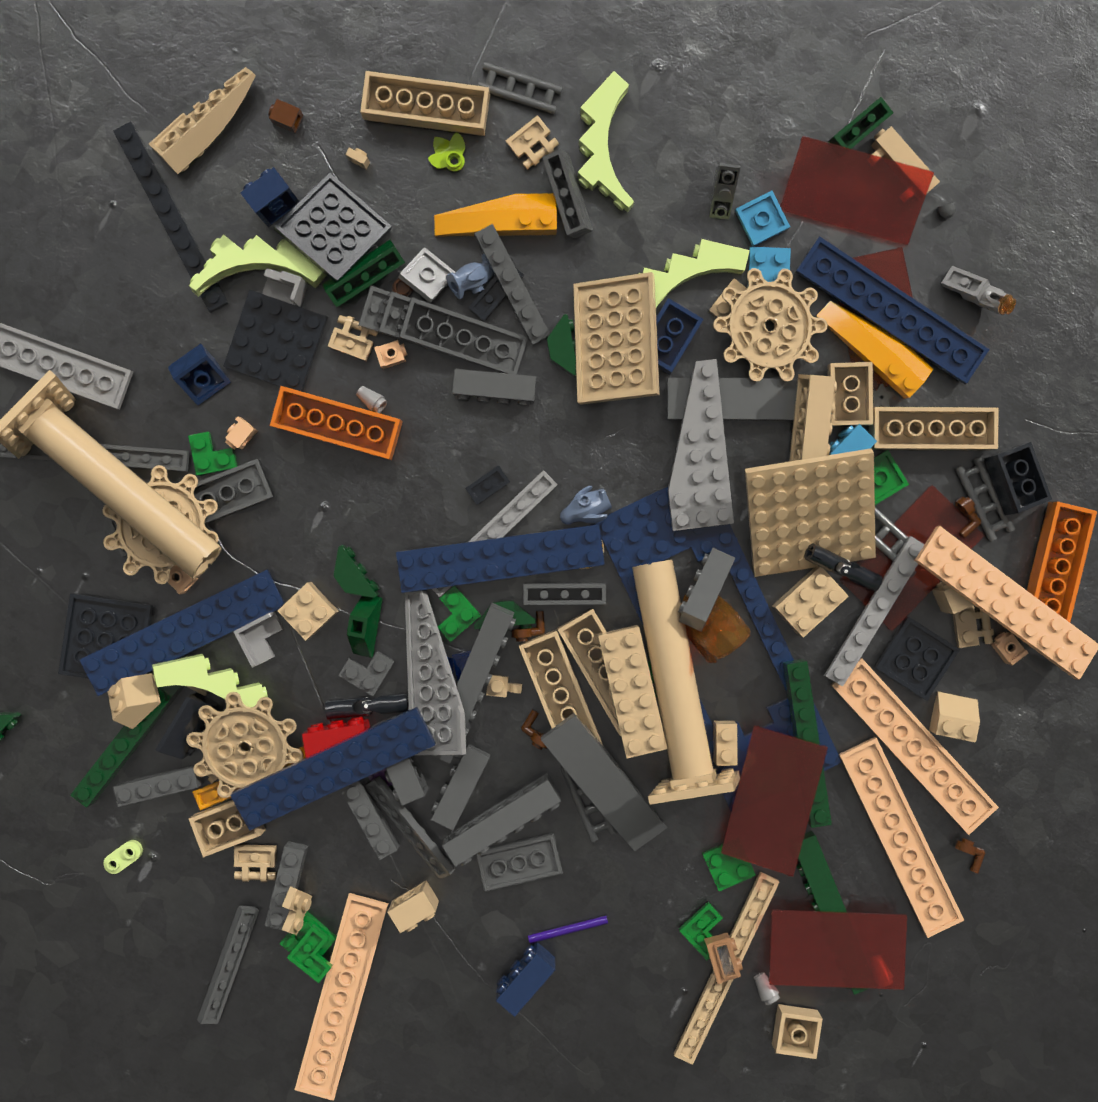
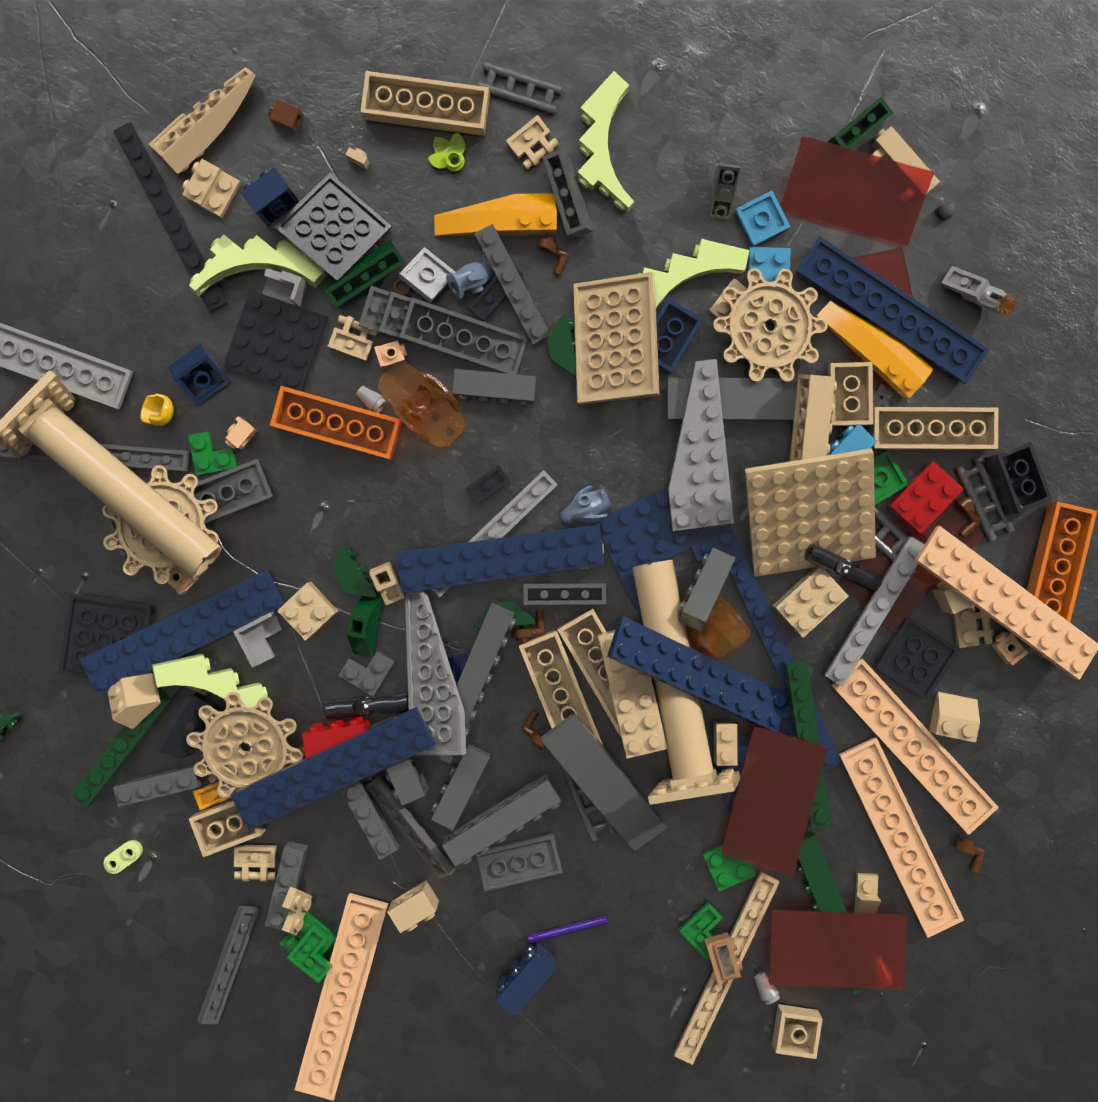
green plate [438,585,481,642] -> none
tan plate [486,675,522,697] -> none
none -> yellow hair [141,393,174,426]
none -> tan plate [182,159,241,218]
none -> tan brick [369,562,405,605]
none -> clear orange piece [378,361,465,448]
none -> reddish brown plate [536,236,568,276]
none -> dark blue plate [607,616,788,733]
none -> tan slope [854,873,881,915]
none -> red brick [886,461,964,535]

